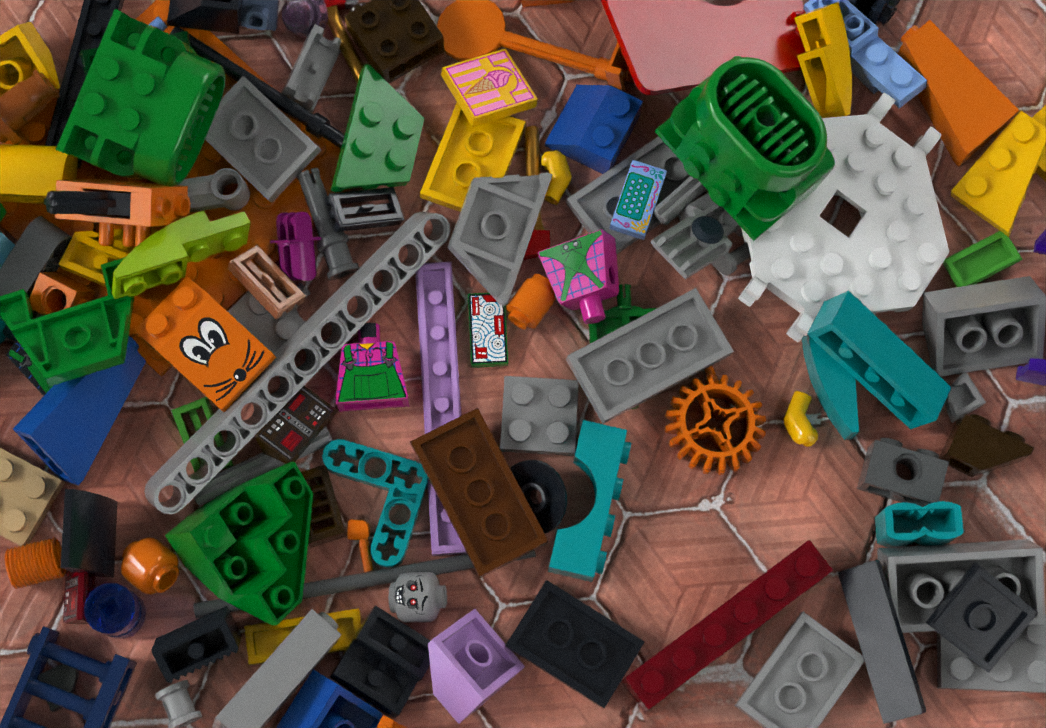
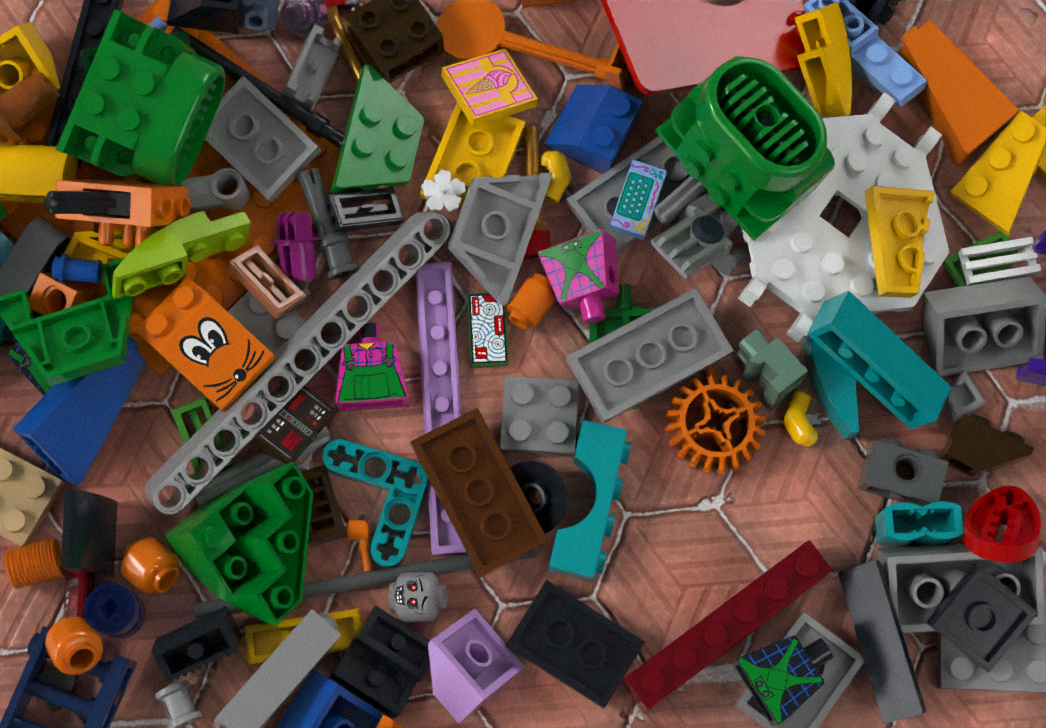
none -> orange head [45,616,103,675]
none -> blue pin [52,254,103,284]
none -> white plant [421,169,466,213]
none -> torso [732,635,833,727]
none -> sand green hips [735,329,808,412]
none -> yellow wing [864,186,935,298]
none -> white tile [958,237,1041,286]
none -> red piece [963,486,1041,563]

